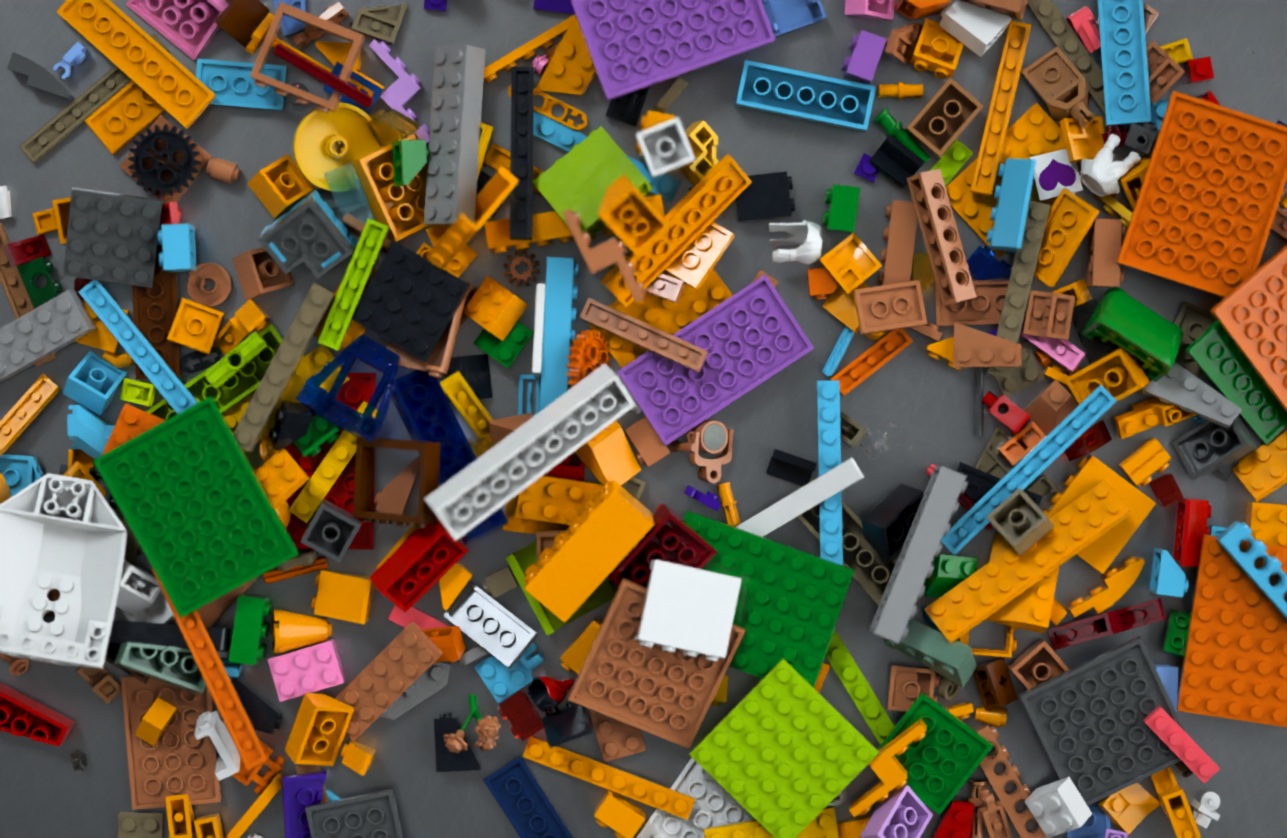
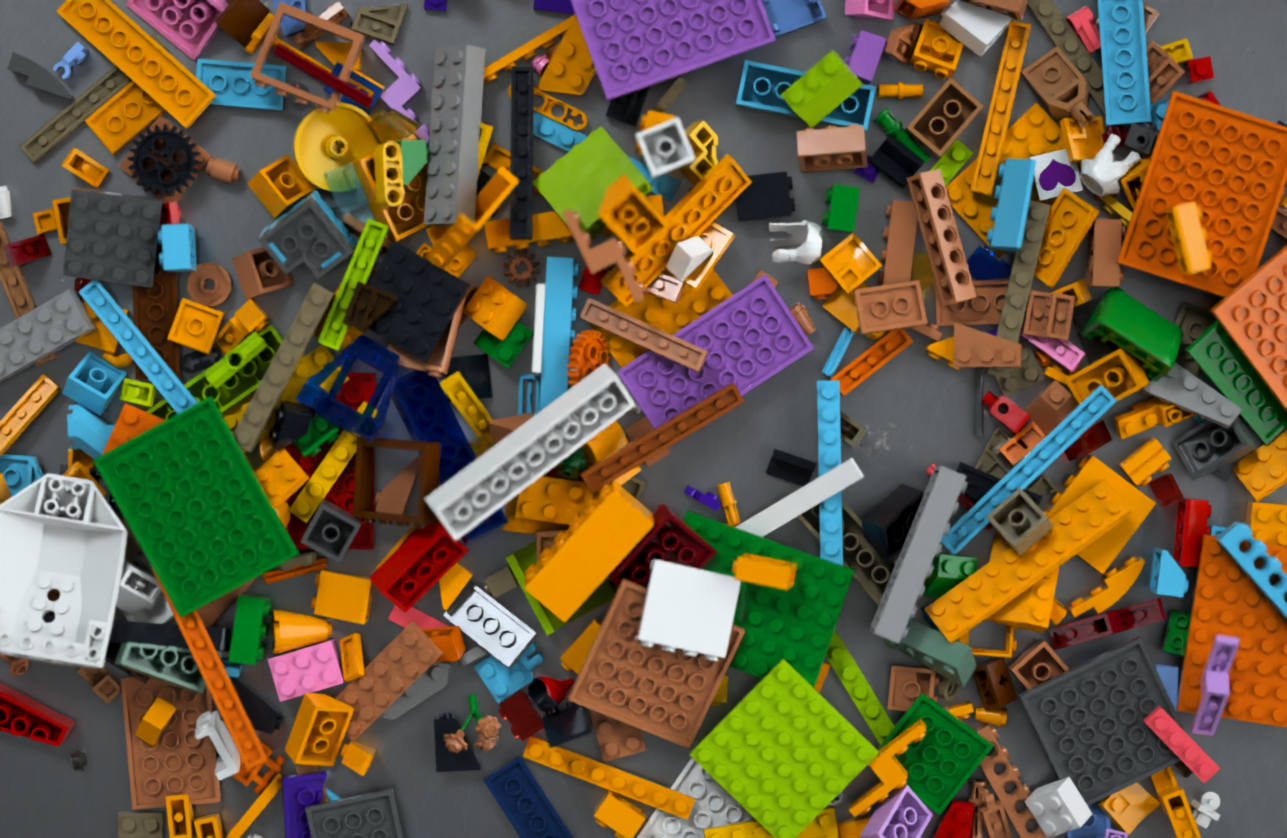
dark green brick [17,257,63,308] -> none
nougat piece [670,420,733,483] -> none
none -> light orange slope [61,147,109,188]
none -> light orange plate [339,633,365,682]
none -> dark brown wing [342,281,399,332]
none -> yellow beam [374,141,404,208]
none -> dark green brick [556,447,587,480]
none -> red brick [578,263,608,296]
none -> dark orange plate [579,382,744,493]
none -> white slope [666,236,713,282]
none -> light orange window [732,553,798,590]
none -> lime slope [781,50,863,128]
none -> nougat cone [789,302,816,336]
none -> nougat brick [797,124,868,173]
none -> light orange slope [1165,202,1213,275]
none -> lavender bracket [1191,635,1239,736]

